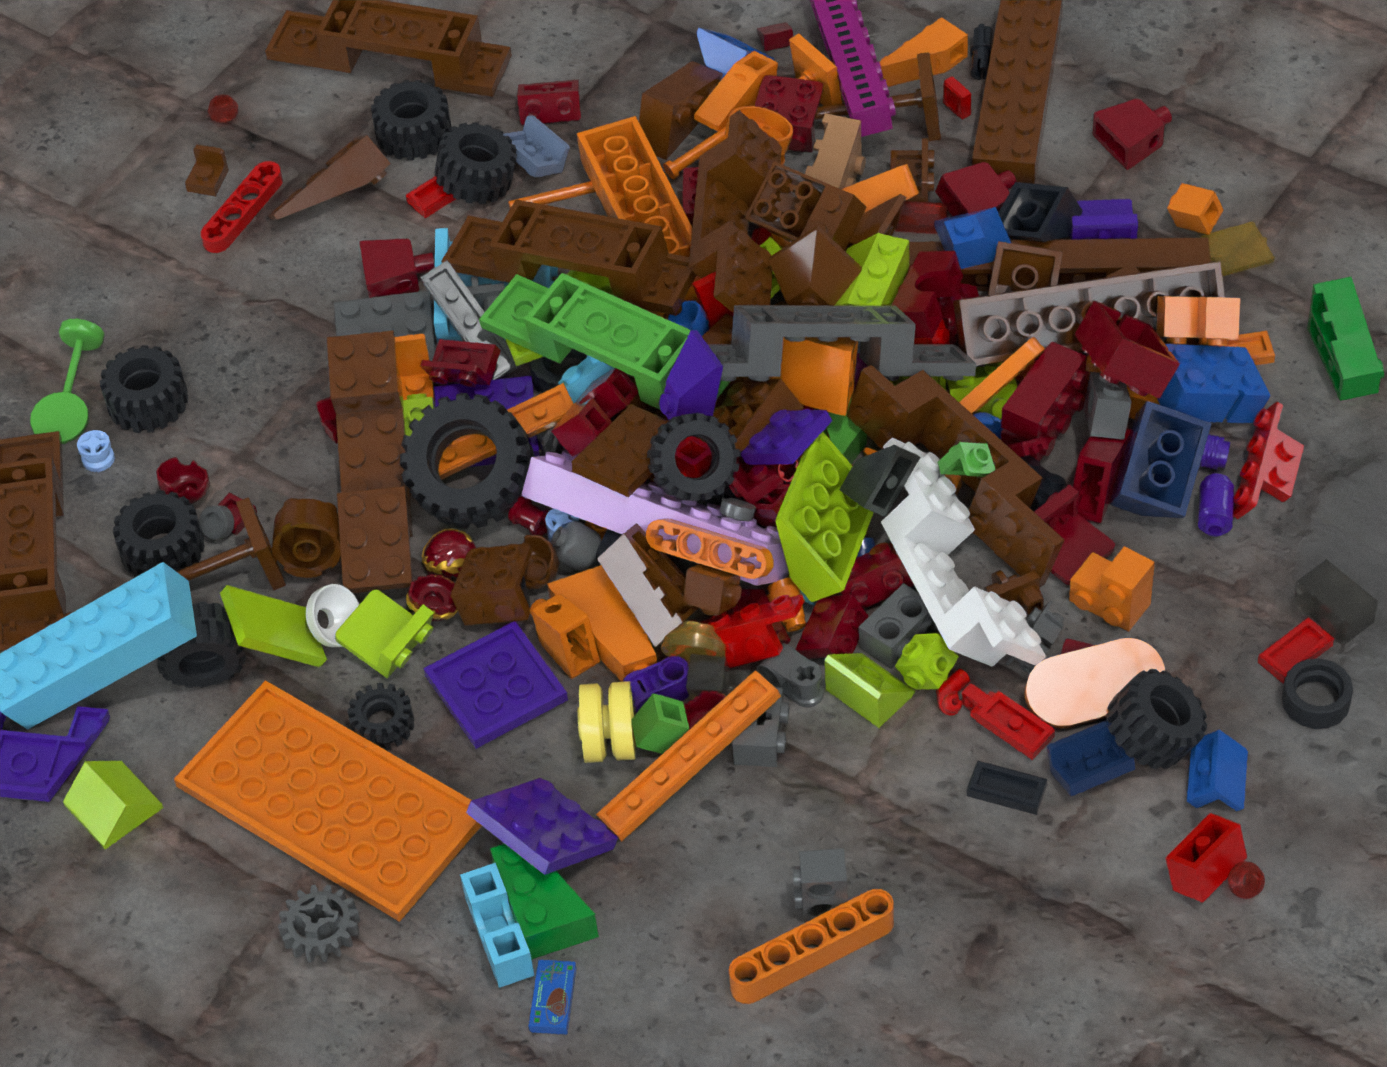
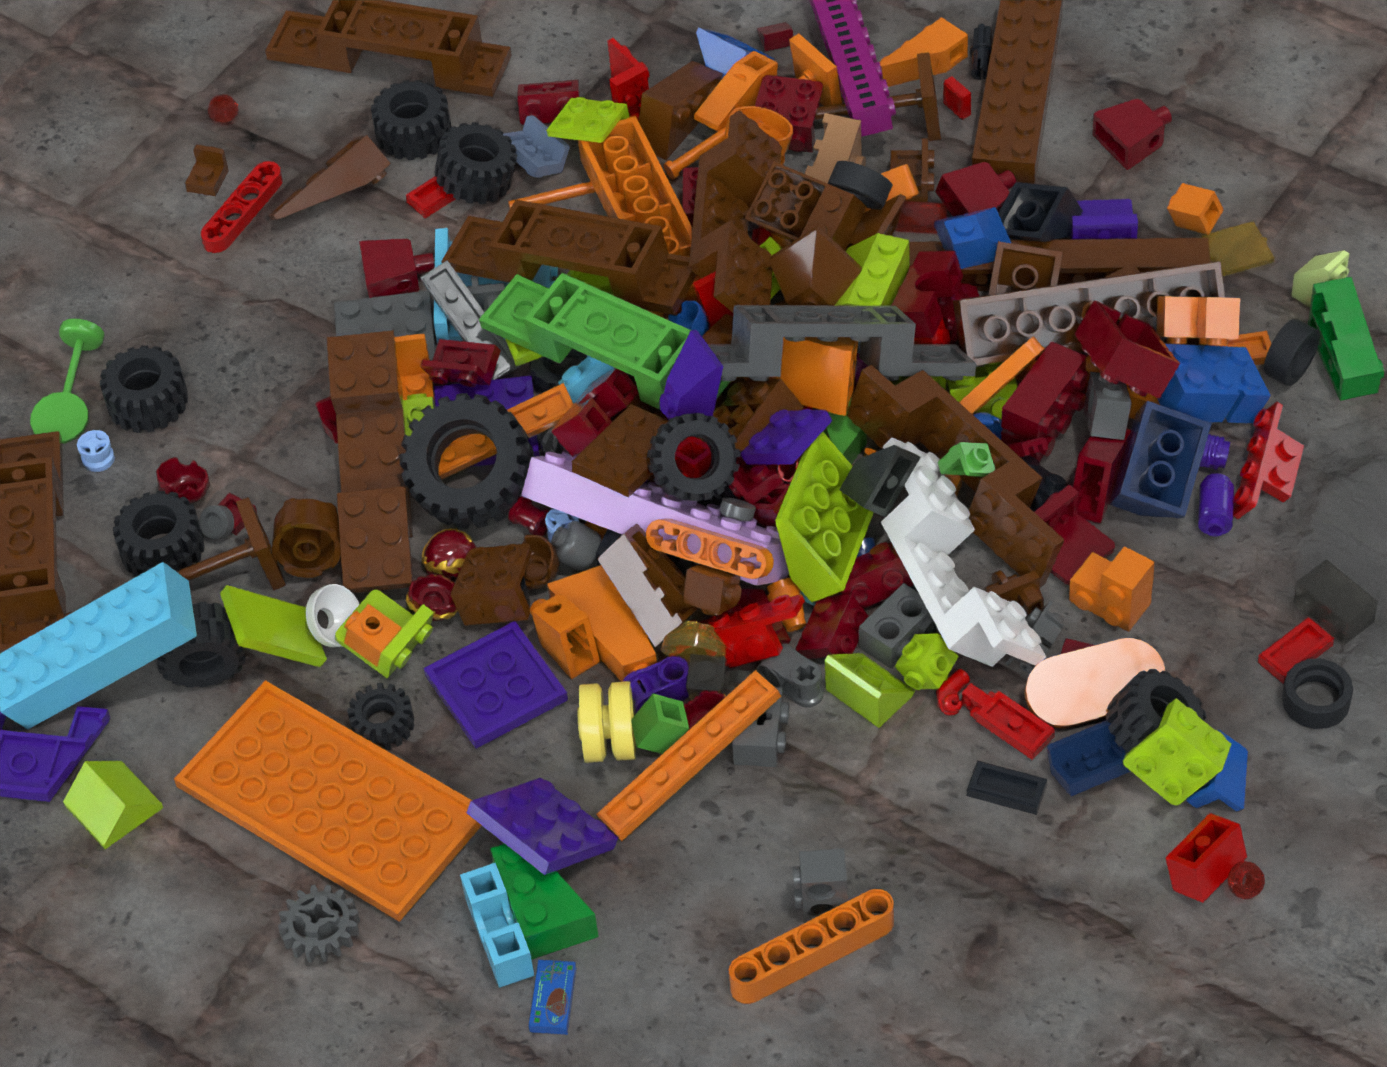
none -> orange brick [344,604,402,667]
none -> lime bracket [546,97,629,143]
none -> red bracket [607,38,650,121]
none -> black tyre [827,160,893,209]
none -> lime bracket [1123,698,1231,805]
none -> black tyre [1264,319,1320,386]
none -> yellowish green slope [1291,250,1350,308]

